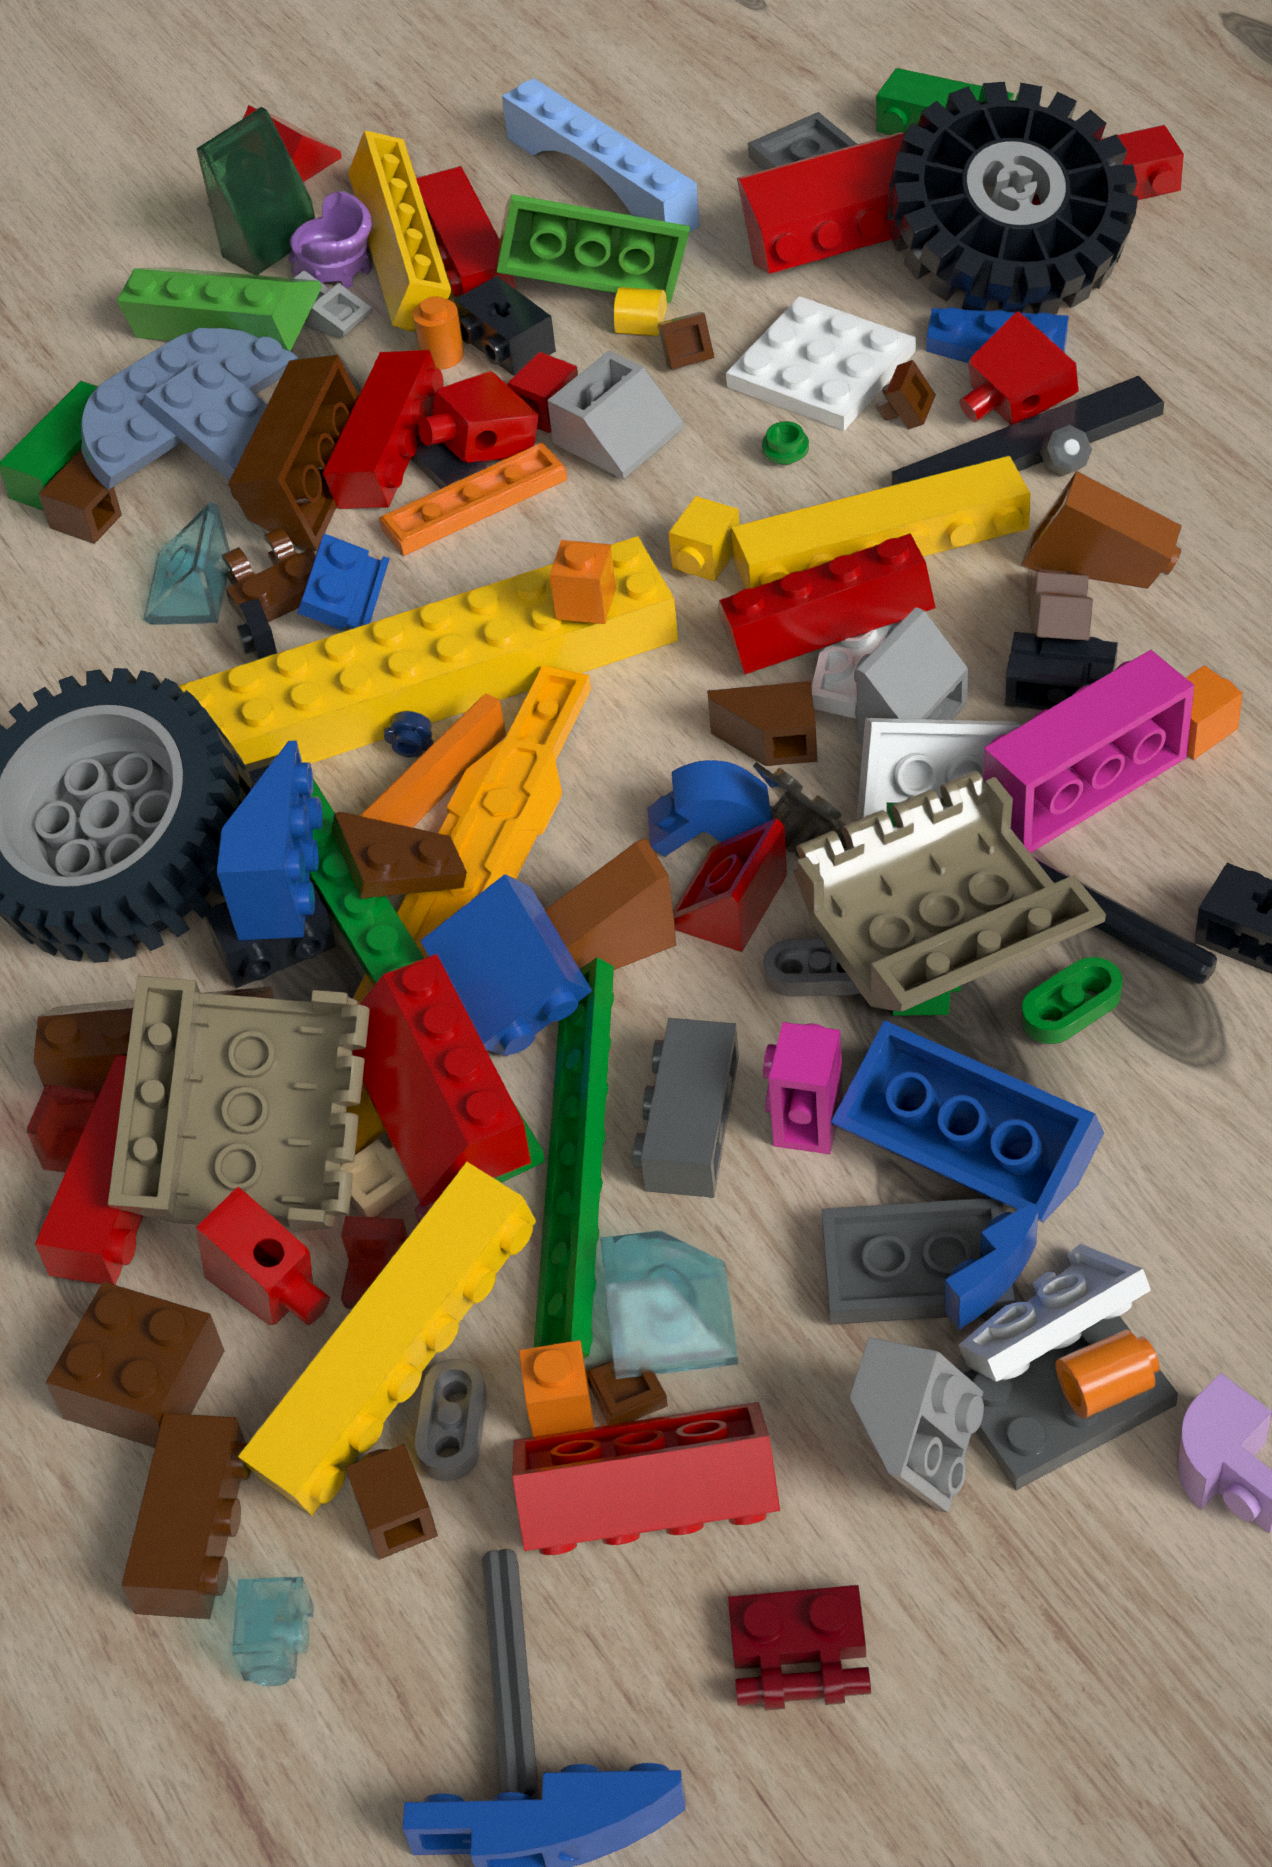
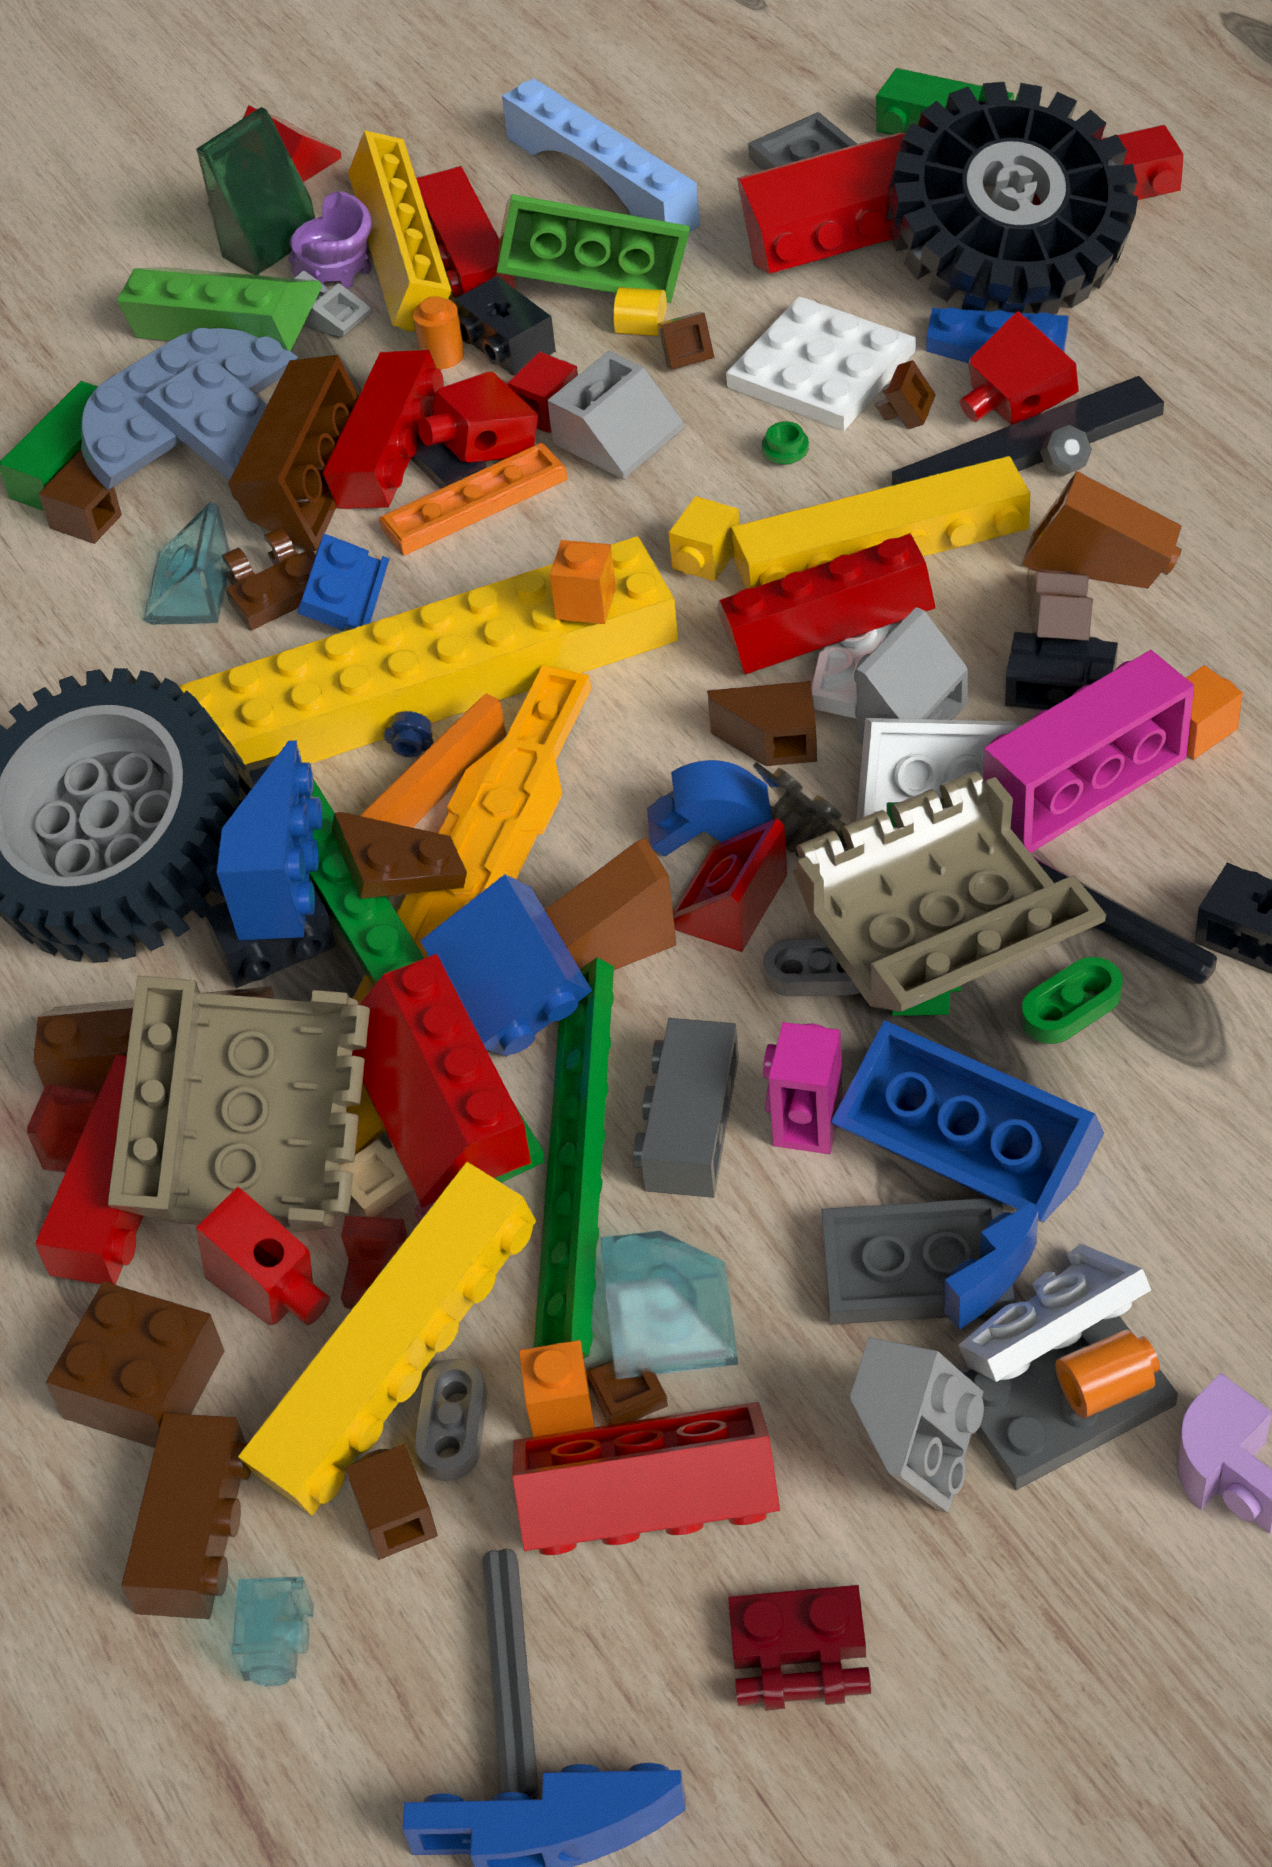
black plate [236,598,277,660] -> none

